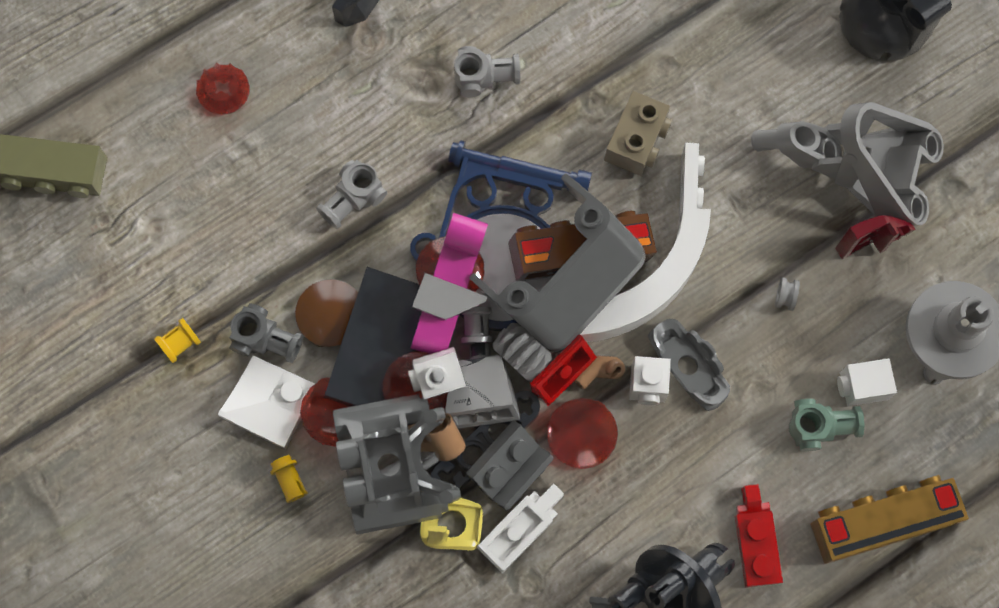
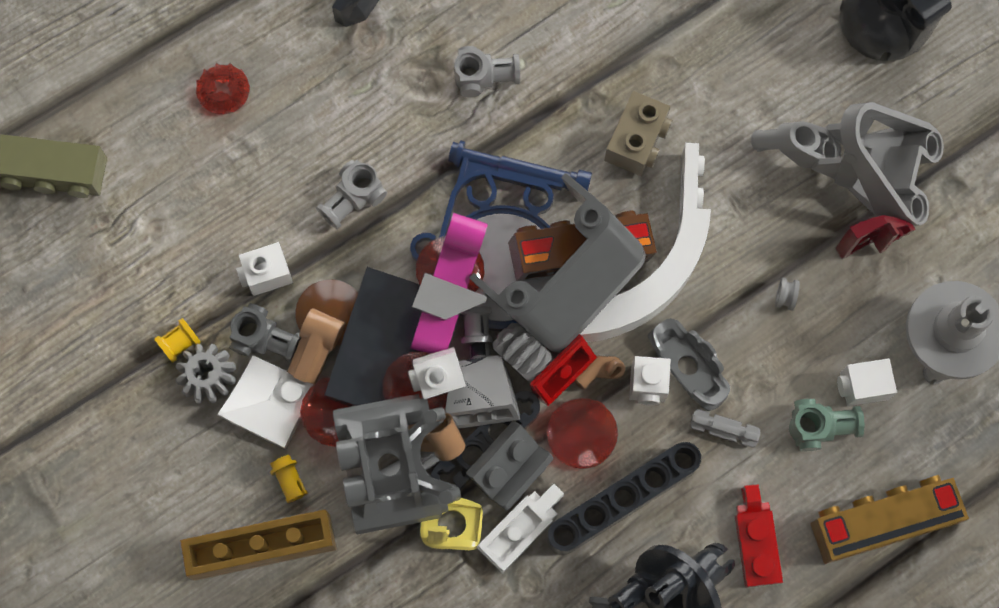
none -> light grey gear [175,344,236,404]
none -> pearl gold brick [180,509,337,581]
none -> white brick [236,242,293,296]
none -> medium nougat piece [287,308,345,384]
none -> black beam [547,442,701,555]
none -> light grey axle [691,409,760,448]

